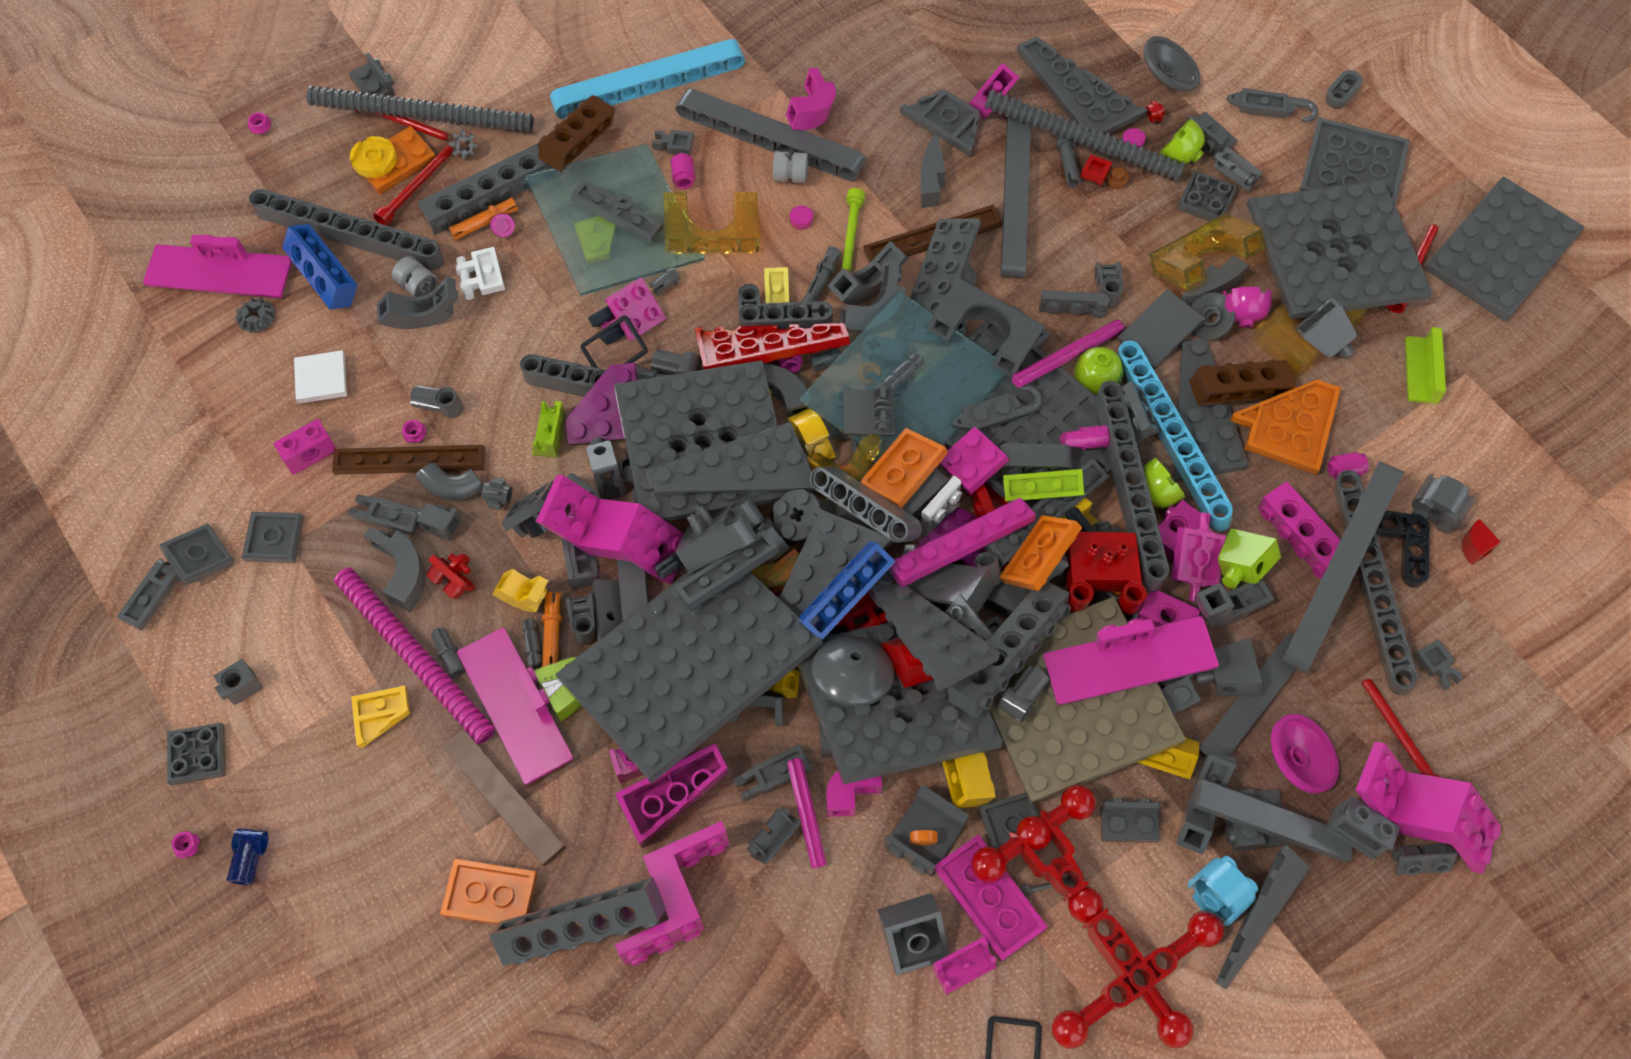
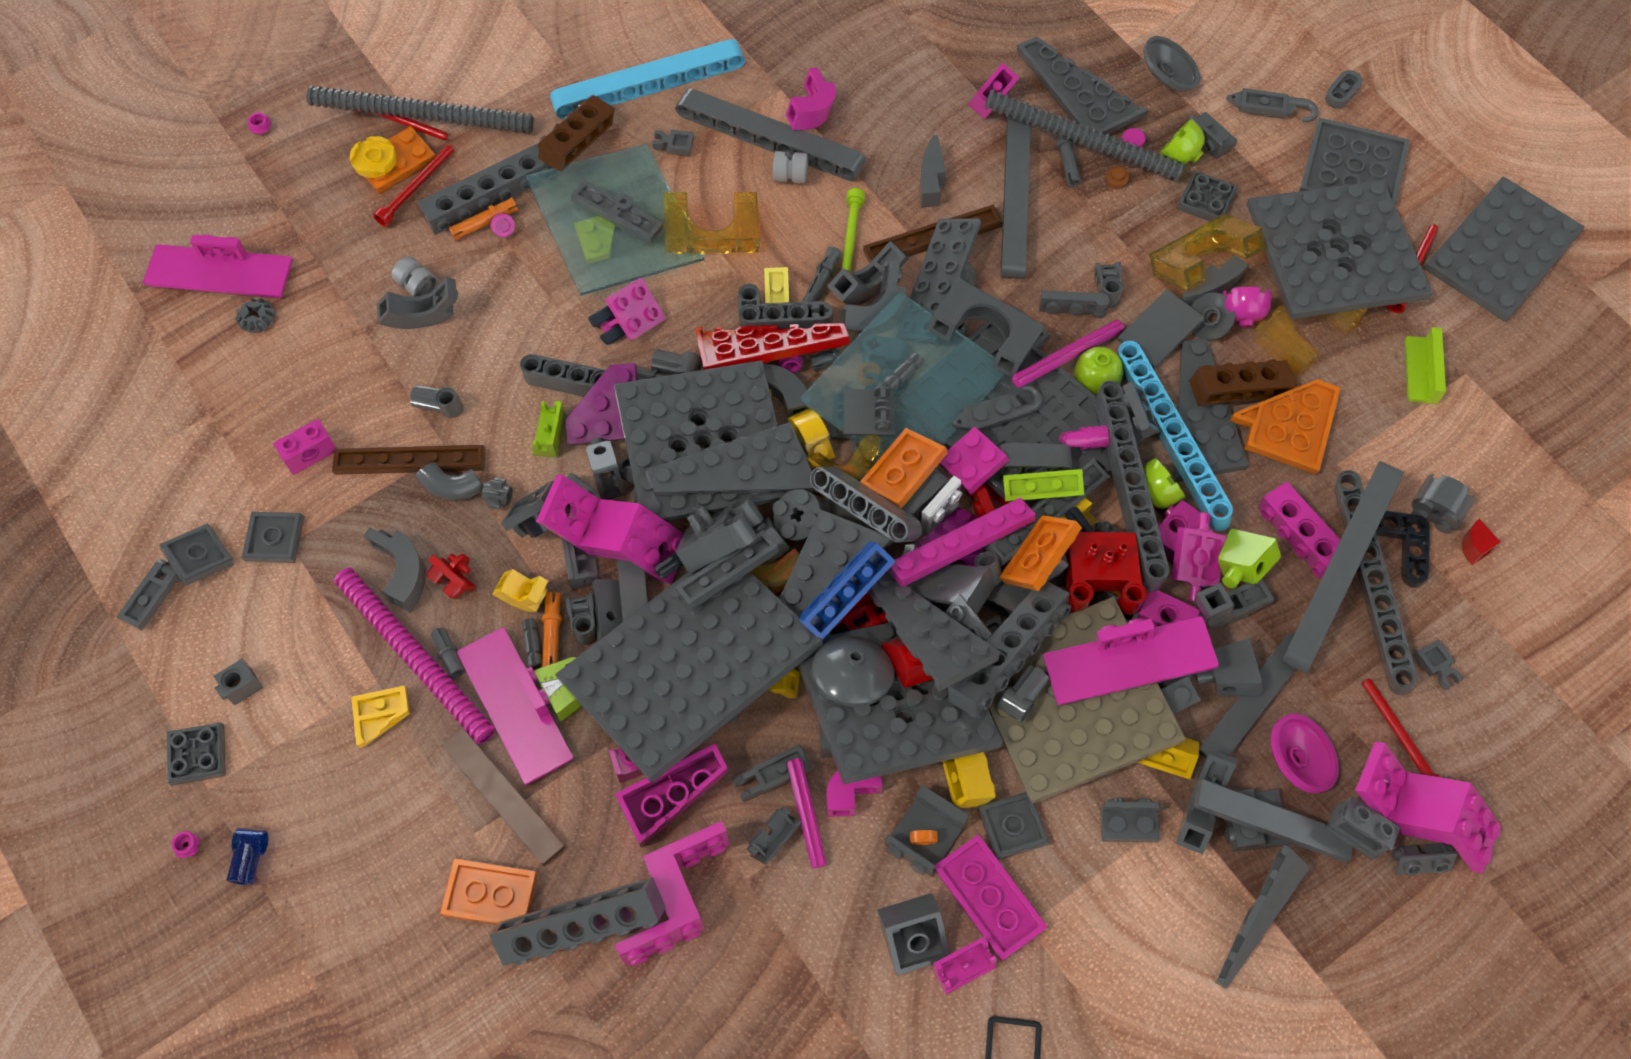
dark grey beam [249,189,444,270] -> none
blue brick [282,224,358,310] -> none
white tile [294,350,347,404] -> none
dark grey hinge [348,494,420,536] -> none
dark grey bracket [349,53,395,97] -> none
dark pink plate [402,420,426,443] -> none
dark grey brick [417,503,462,541] -> none
dark grey gear [448,129,478,159] -> none
white plate [456,247,505,300] -> none
black piece [580,315,648,368] -> none
dark grey pin [649,267,680,296] -> none
dark pink brick [670,153,695,189] -> none
dark grey tile [748,695,785,727] -> none
dark pink tile [790,205,813,229] -> none
dark grey wing [900,89,980,156] -> none
red piece [971,785,1224,1049] -> none
dark grey hinge [1020,875,1074,897] -> none
red tile [1081,154,1112,185] -> none
red plate [1146,100,1165,123] -> none
medium azure brick [1188,856,1258,926] -> none
dark grey hinge [1213,146,1263,192] -> none
dark grey torso [1294,297,1357,358] -> none
dark pink brick [1327,452,1369,480] -> none

